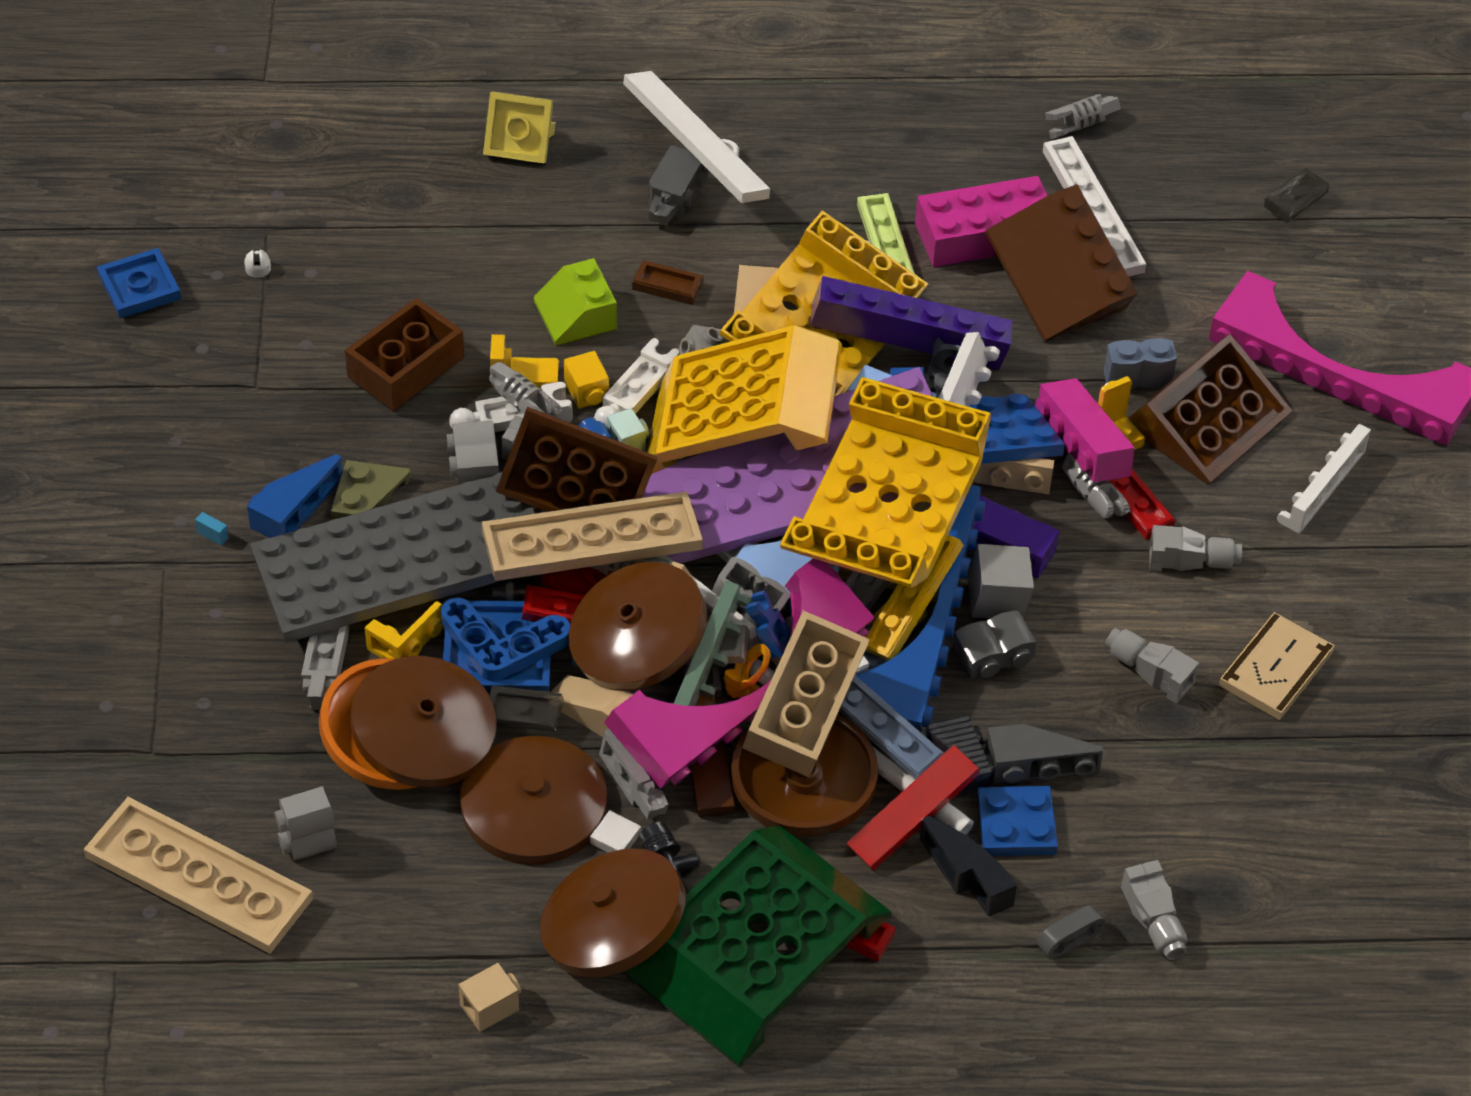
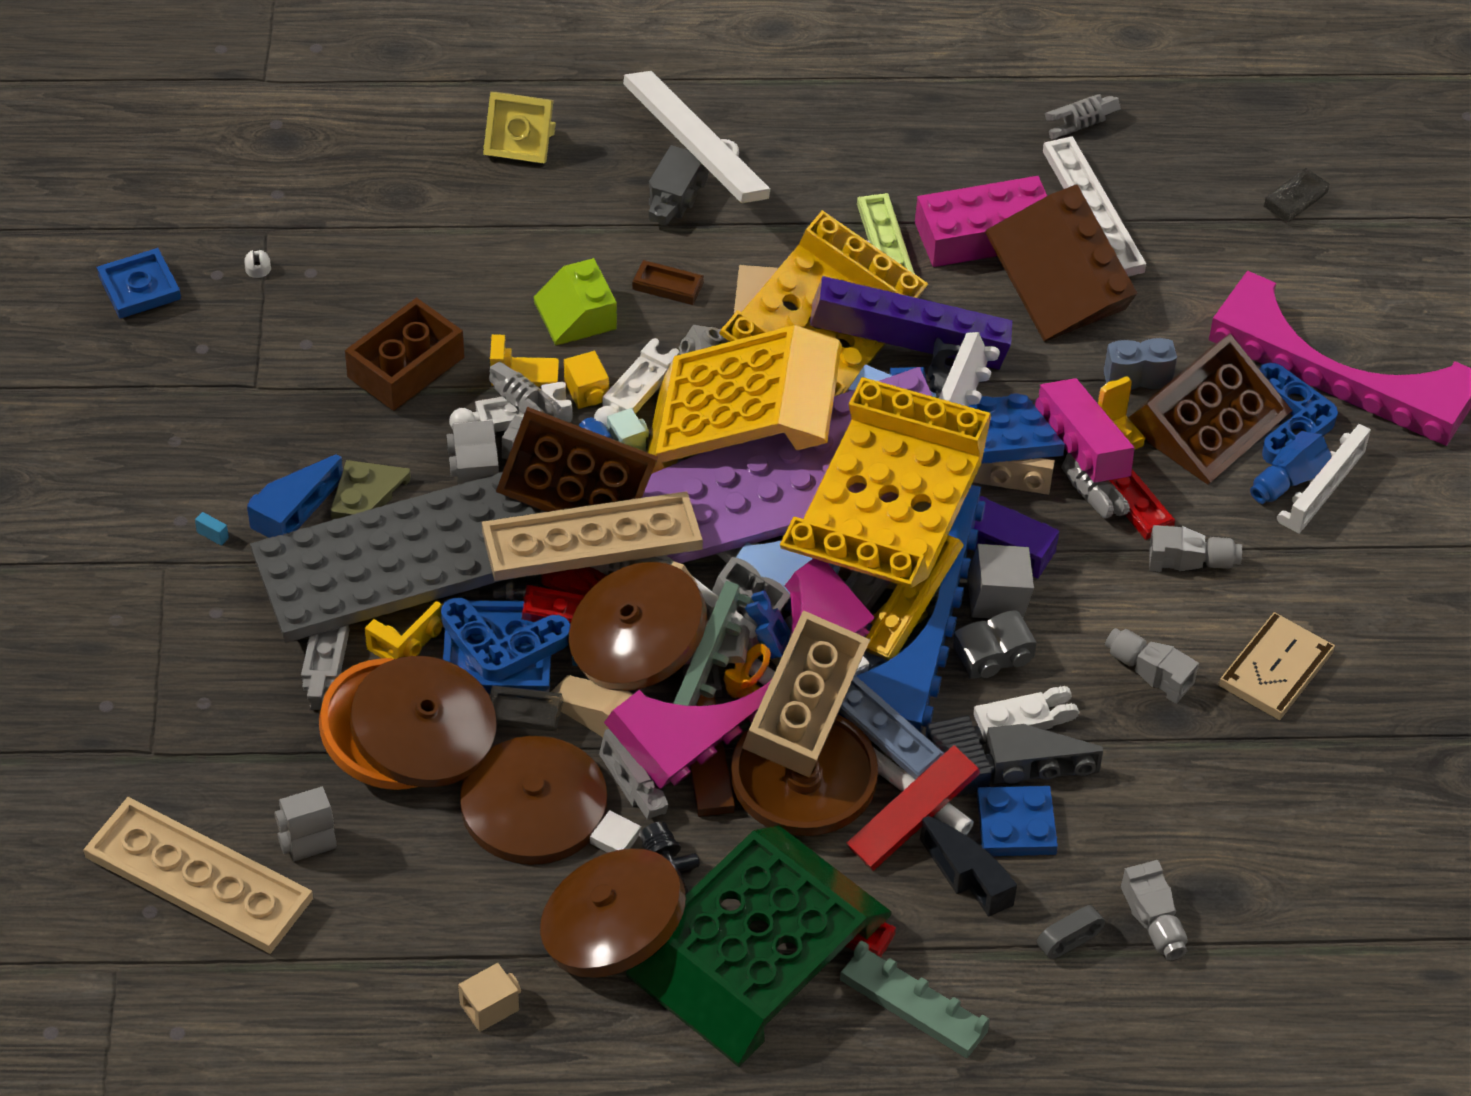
none -> sand green hinge [840,941,990,1058]
none -> white hinge [973,686,1079,742]
none -> blue piece [1250,431,1332,504]
none -> blue beam [1259,363,1338,464]

